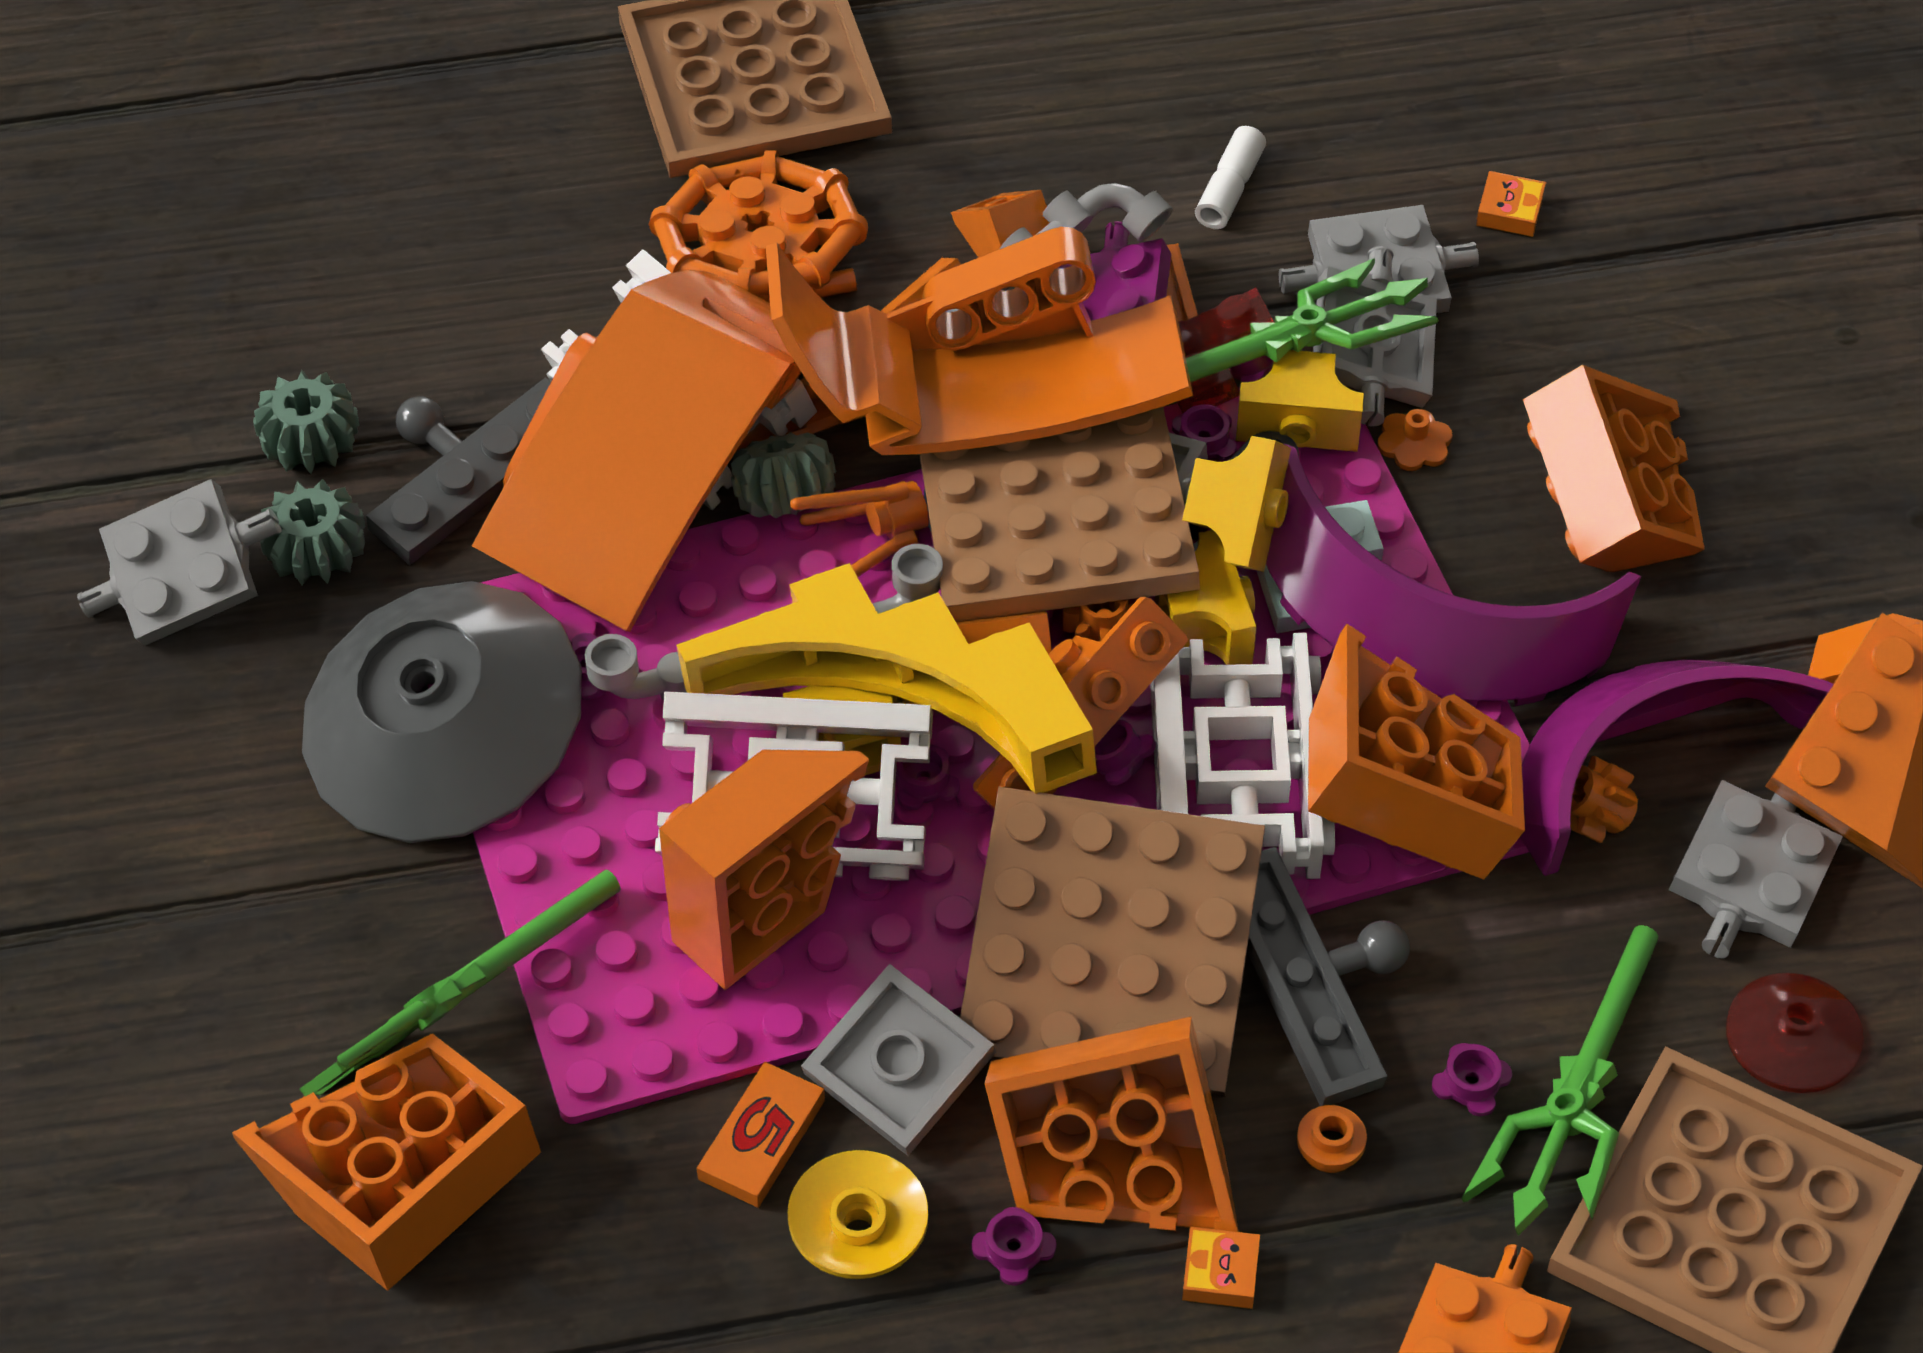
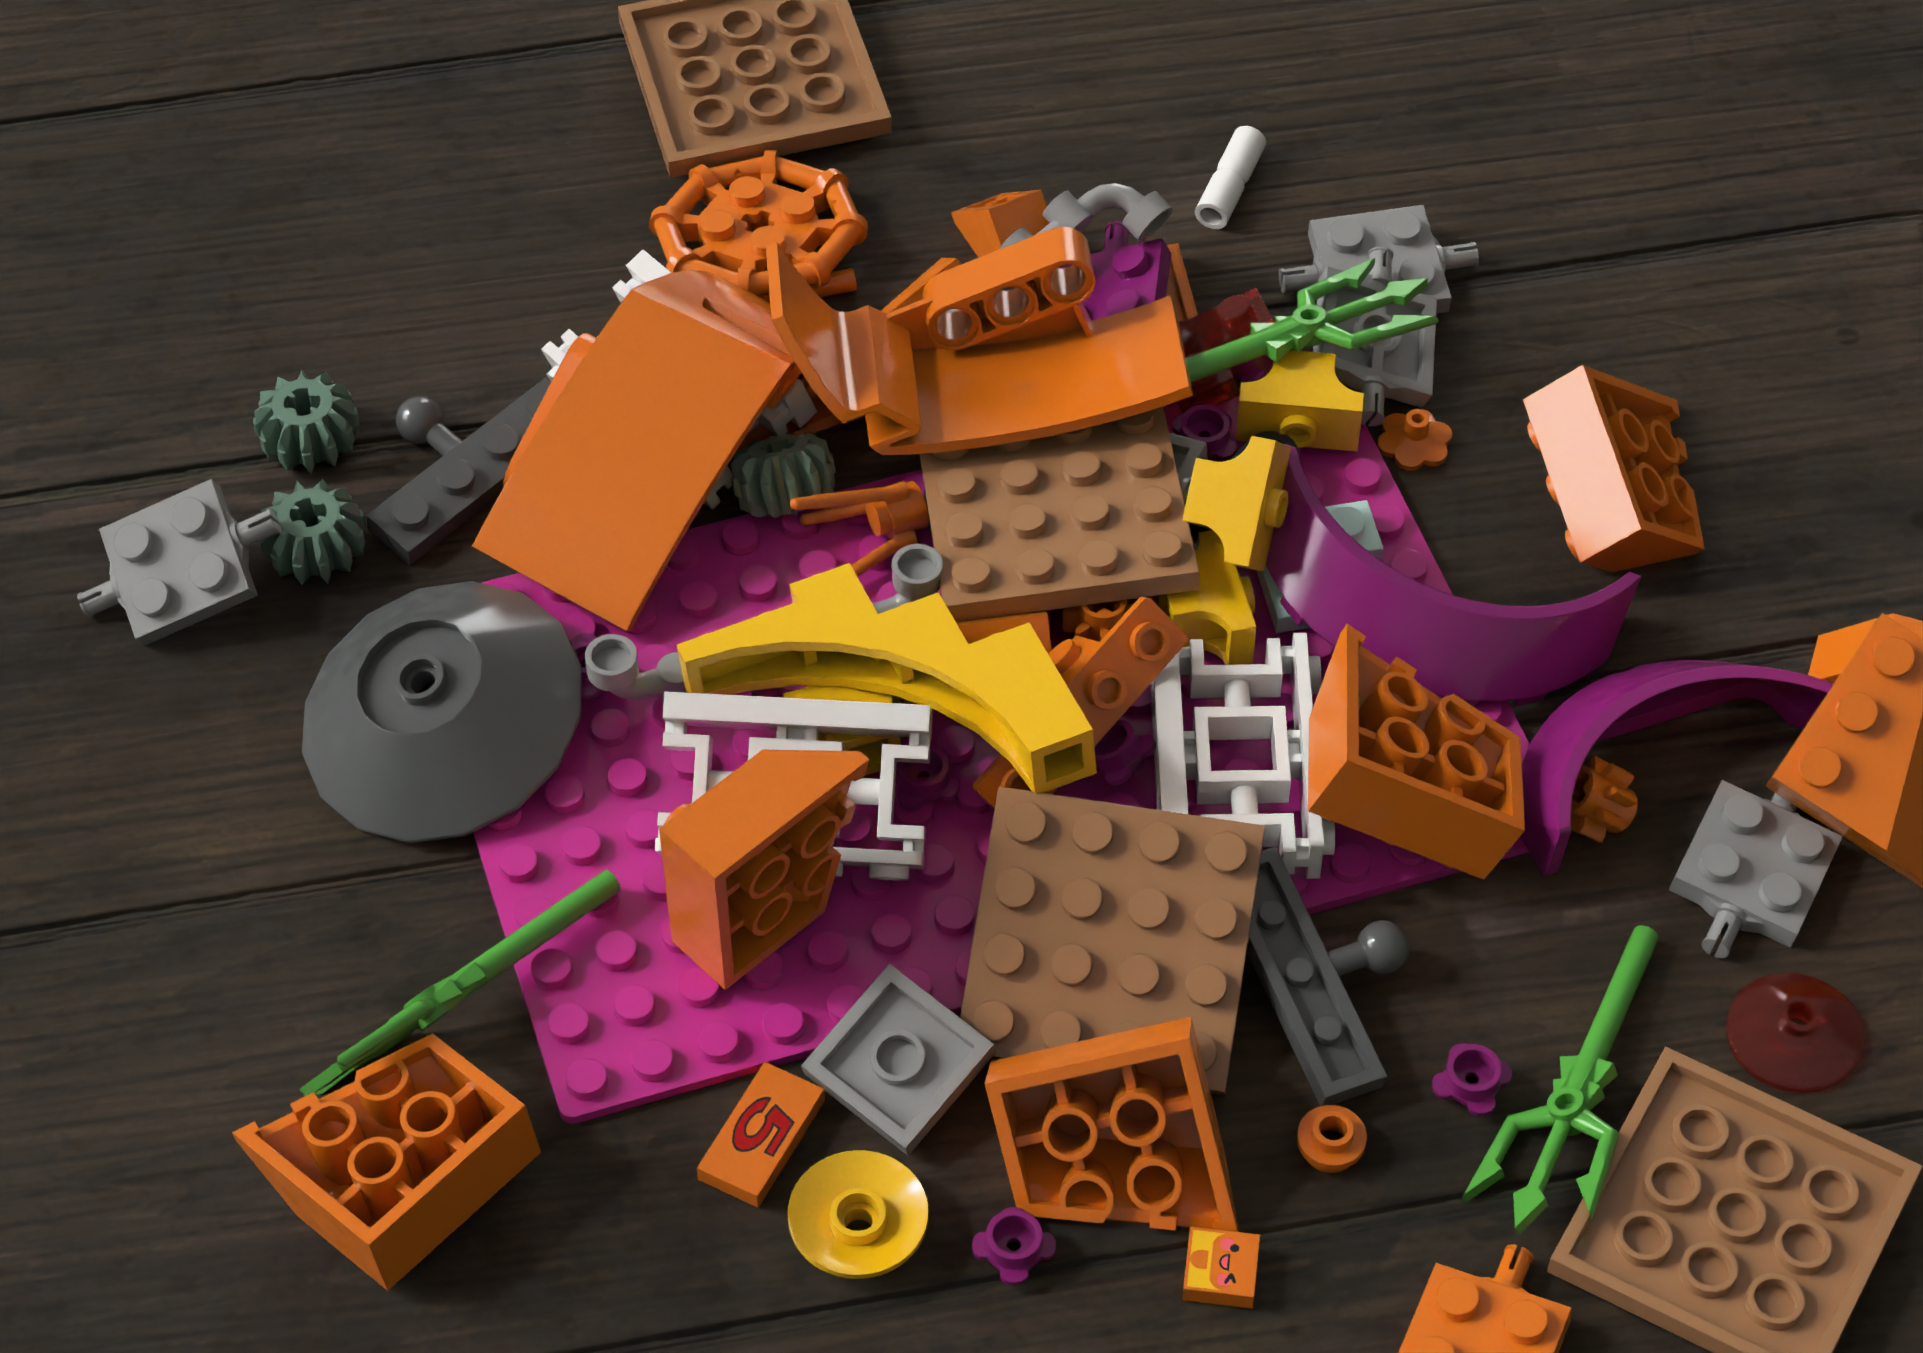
orange tile [1476,171,1546,237] -> none

